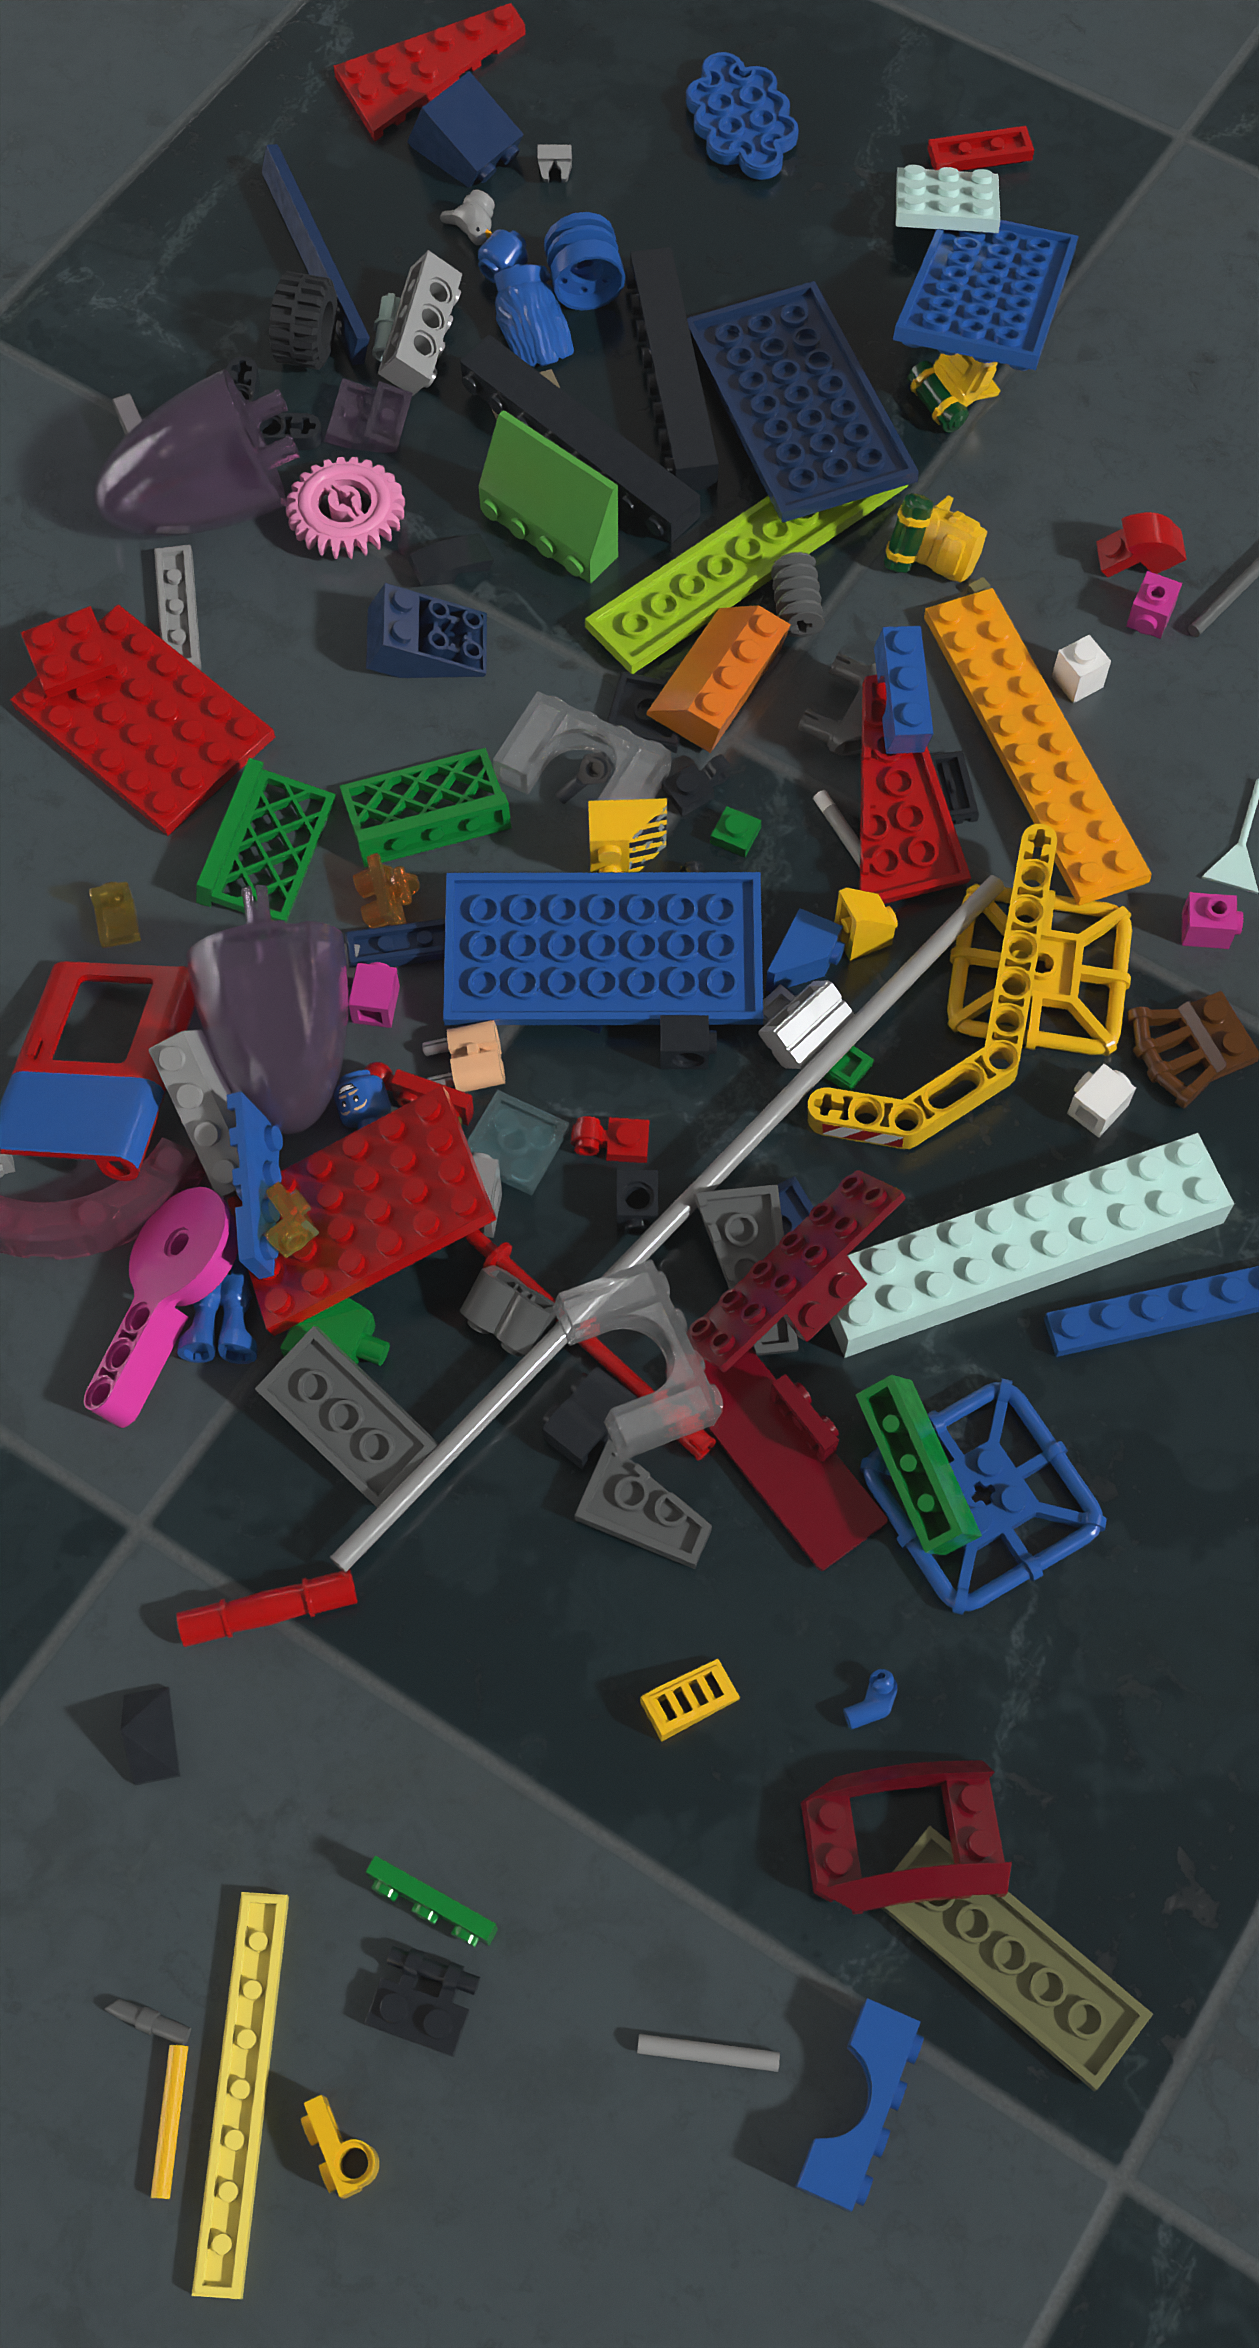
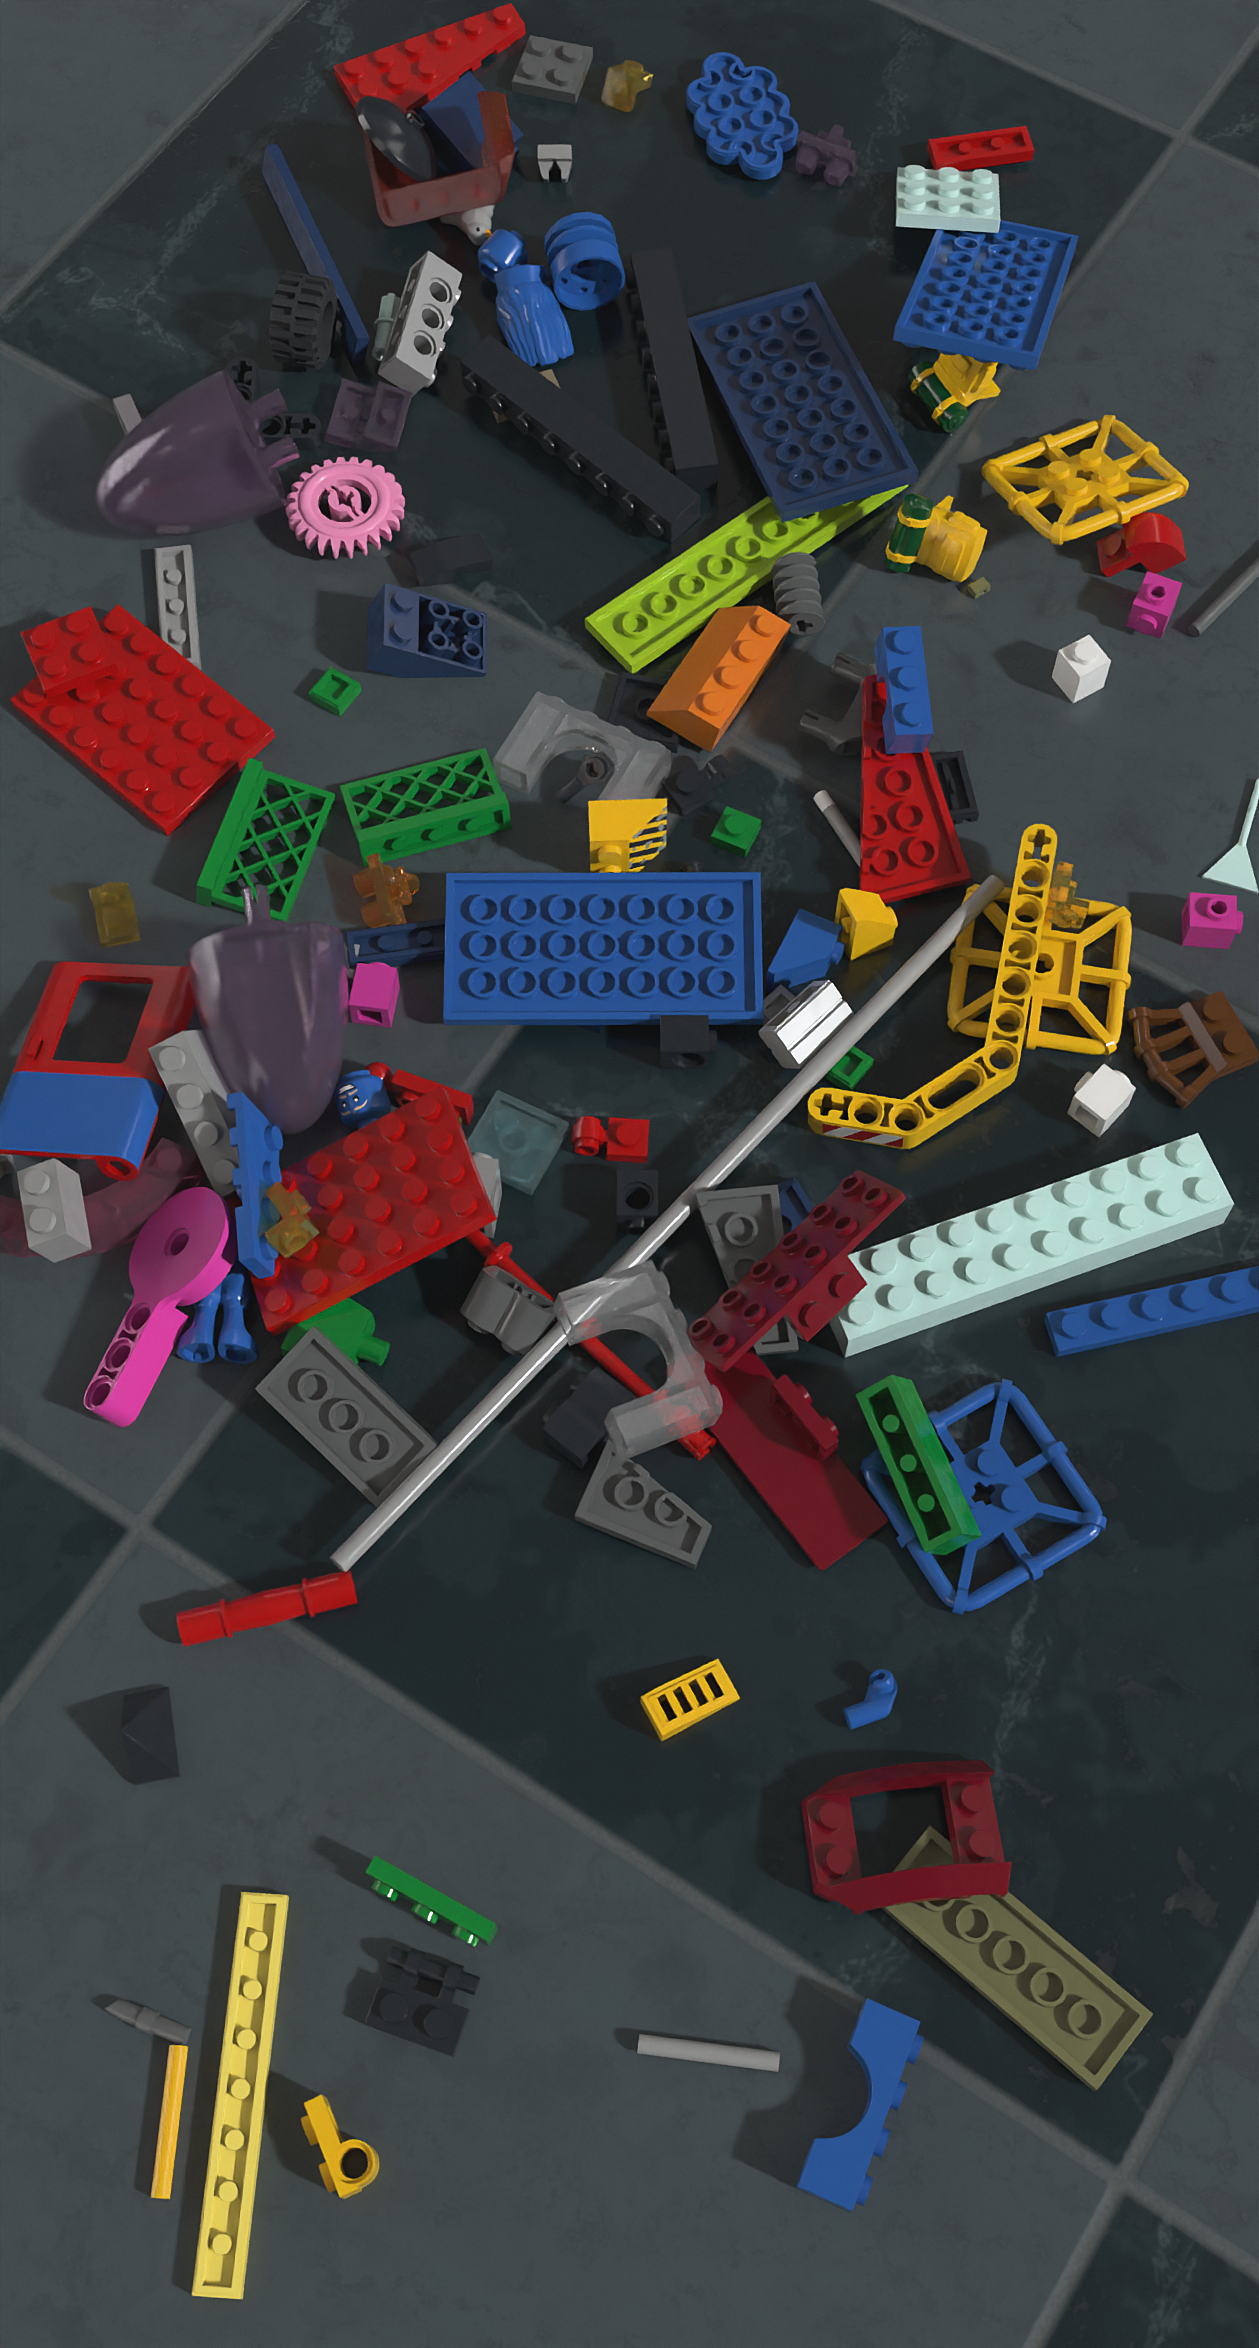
light nougat piece [422,1020,505,1092] -> none
bright green slope [479,410,618,584] -> none
light orange plate [924,588,1152,906] -> none
none -> light grey brick [17,1158,92,1263]
none -> green tile [308,666,362,717]
none -> black dish [355,96,437,183]
none -> clear red windscreen [360,91,515,227]
none -> dark grey plate [512,35,593,104]
none -> clear yellow bracket [601,60,653,112]
none -> clear purple hips [795,124,858,187]
none -> yellow plate [981,415,1189,545]
none -> clear yellow bracket [1044,861,1090,929]

